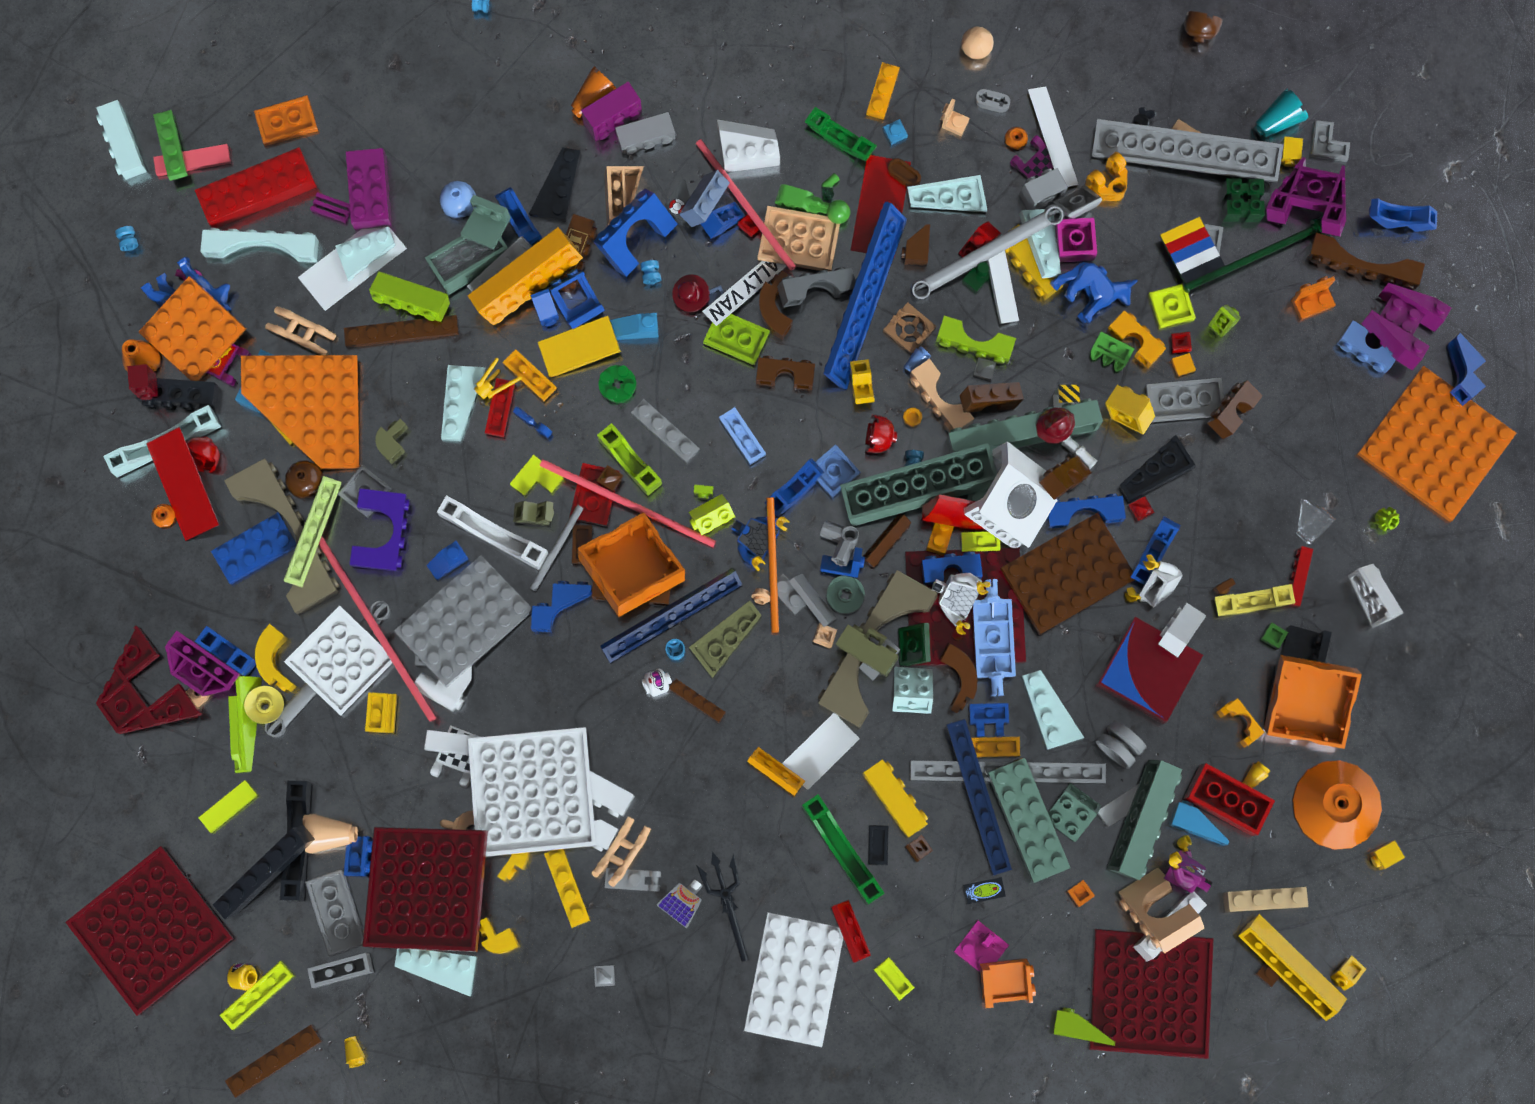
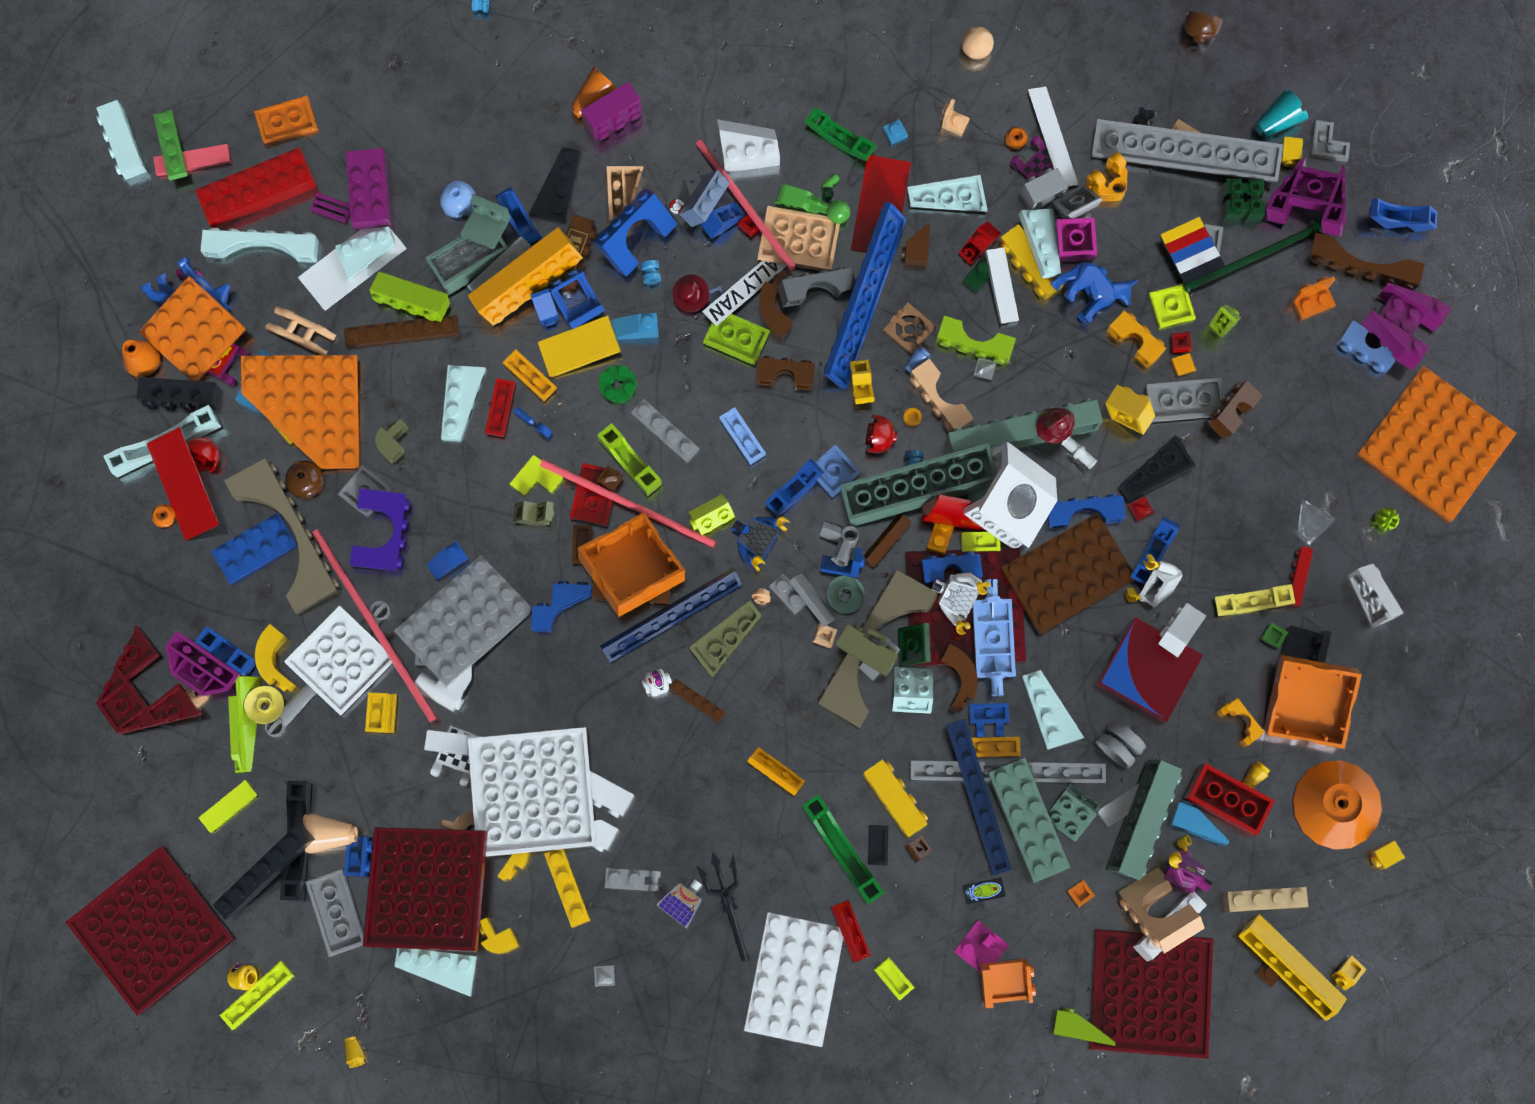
dark azure wheel [115,226,139,251] -> none
dark red brick [127,364,158,400] -> none
reddish brown plate [225,1024,322,1098] -> none
yellowish green tile [284,476,342,587] -> none
light grey brick [307,953,374,988] -> none
white arch [437,495,549,570] -> none
yellow plant [473,358,522,399] -> none
light grey piece [529,505,584,591] -> none
light nougat piece [592,816,651,887] -> none
light grey brick [615,112,676,154] -> none
dark azure wheel [666,639,685,660] -> none
lime plate [694,485,714,500] -> none
orange piece [766,497,779,633] -> none
white sticker [782,713,859,790] -> none
light orange plate [866,62,900,120] -> none
reddish brown tile [888,158,921,188] -> none
light grey piece [911,205,1064,299] -> none
reddish brown arch [959,382,1024,413] -> none
light grey beam [975,89,1010,113] -> none
reddish brown arch [1039,455,1092,500] -> none
sticker [1053,385,1080,408] -> none
bright green plate [1091,331,1135,372] -> none
reddish brown tile [1212,578,1236,596] -> none
blue arch [1447,333,1486,406] -> none

